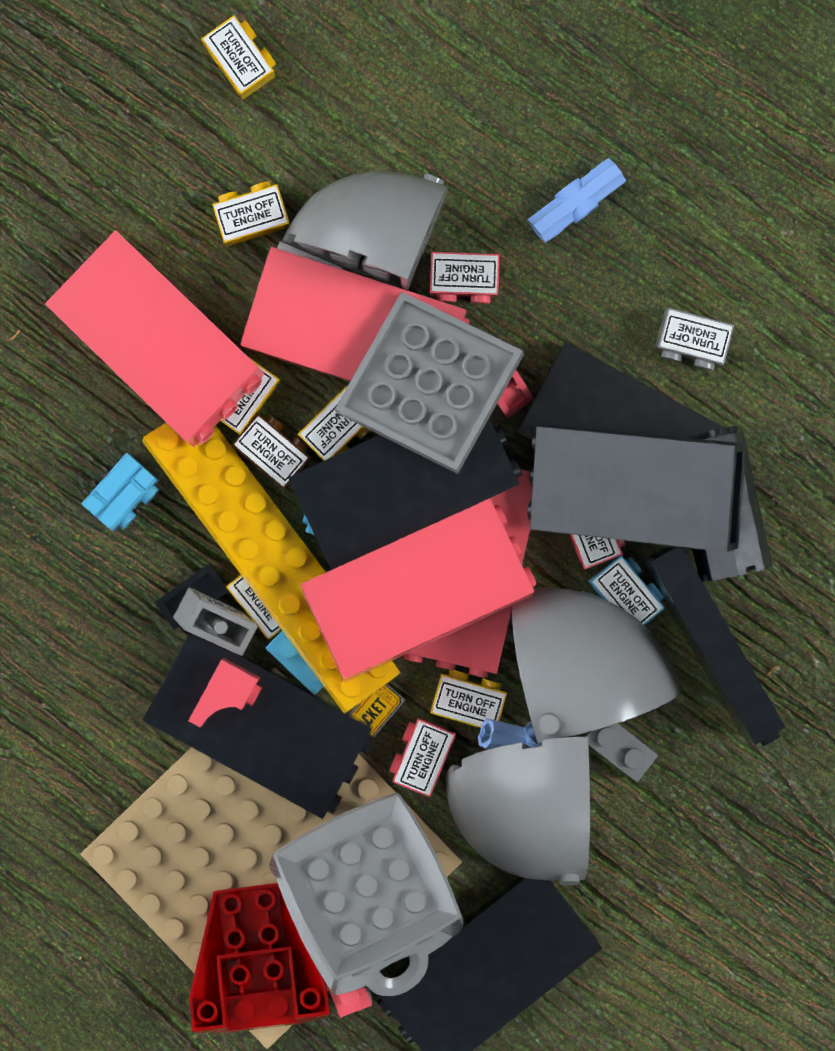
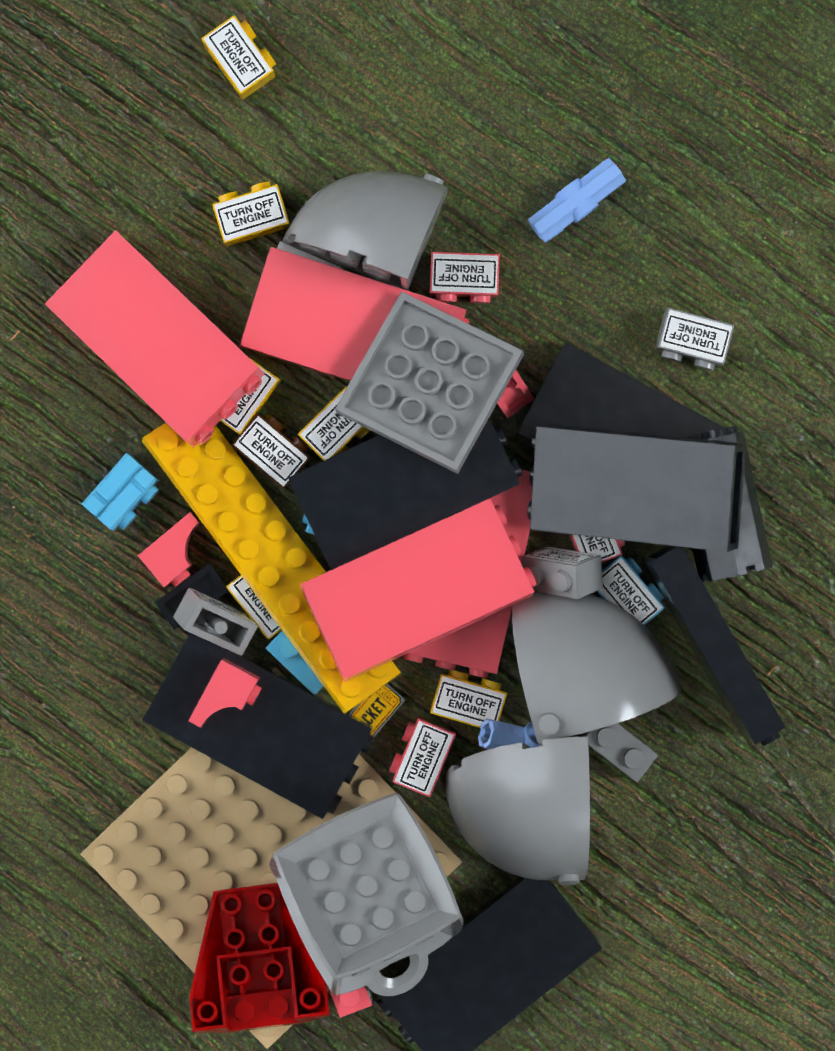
none -> coral arch [138,512,202,587]
none -> light grey brick [522,546,603,599]

